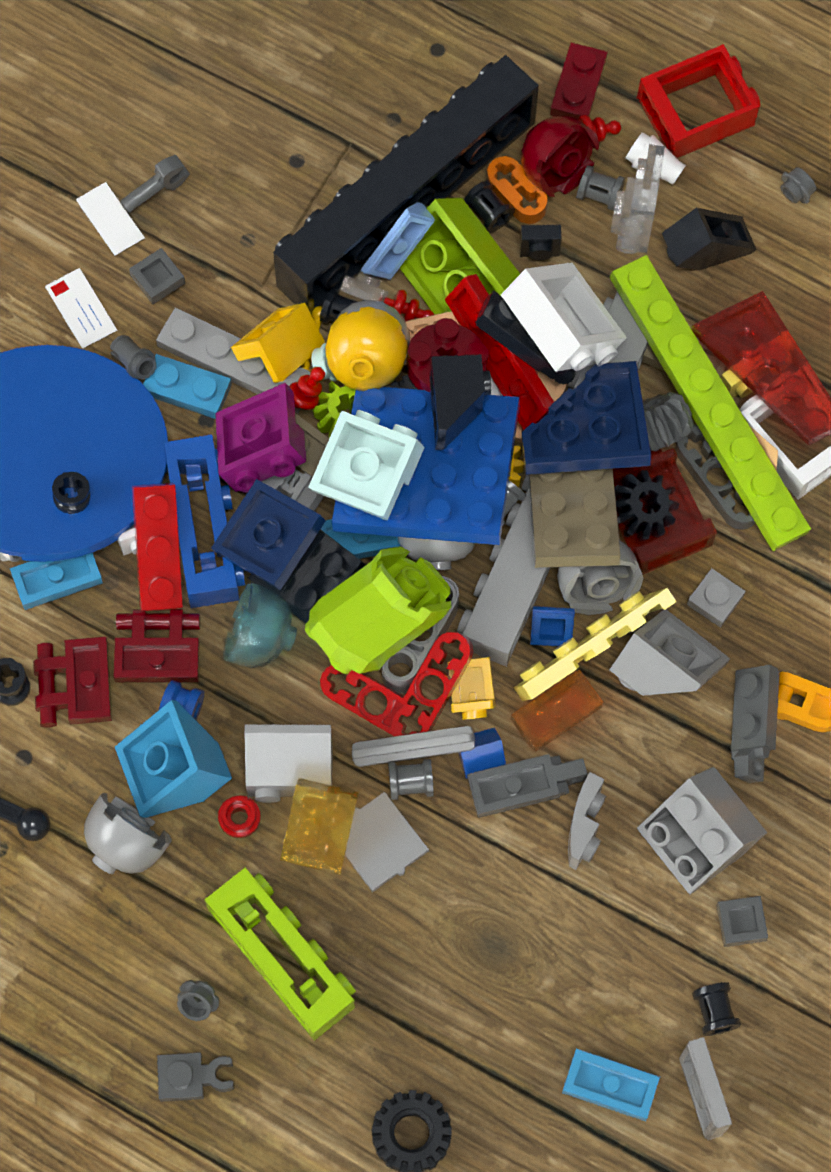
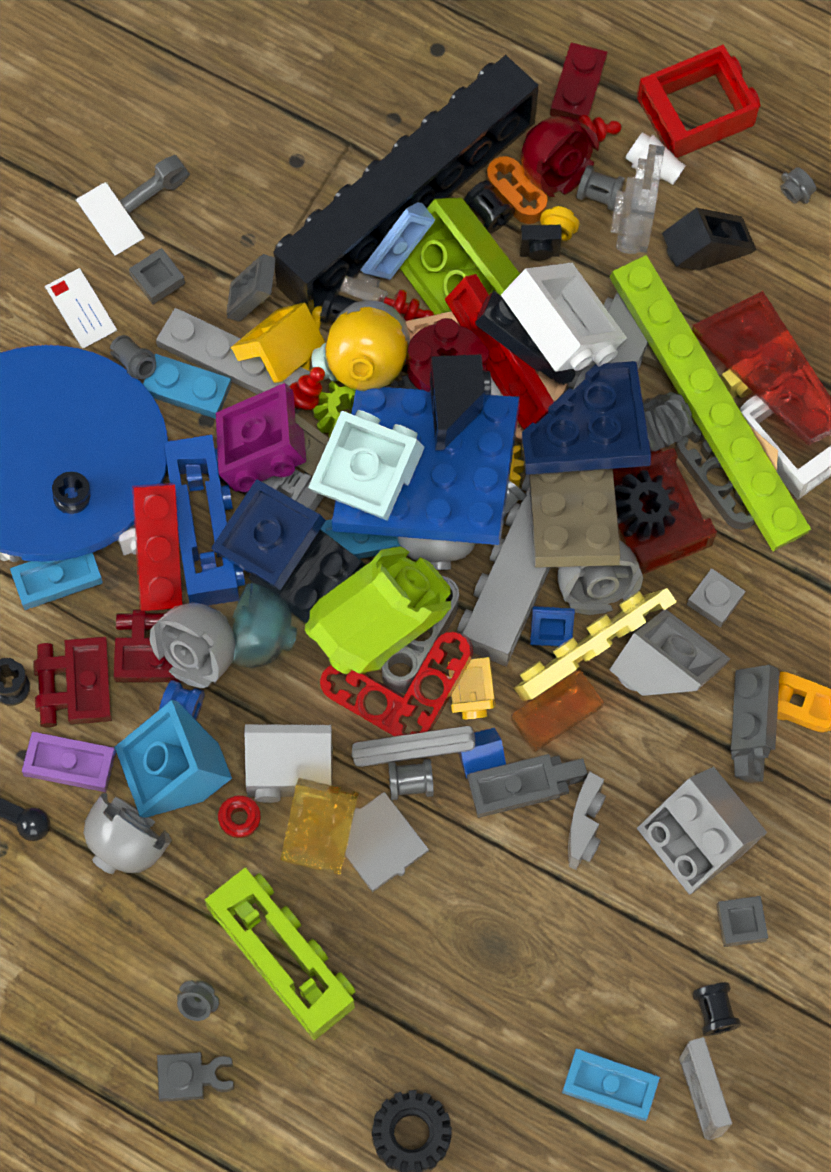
none -> medium lavender plate [22,732,116,792]
none -> light grey cylinder [150,602,236,688]
none -> dark grey plate [226,254,276,322]
none -> yellow plate [540,206,580,241]

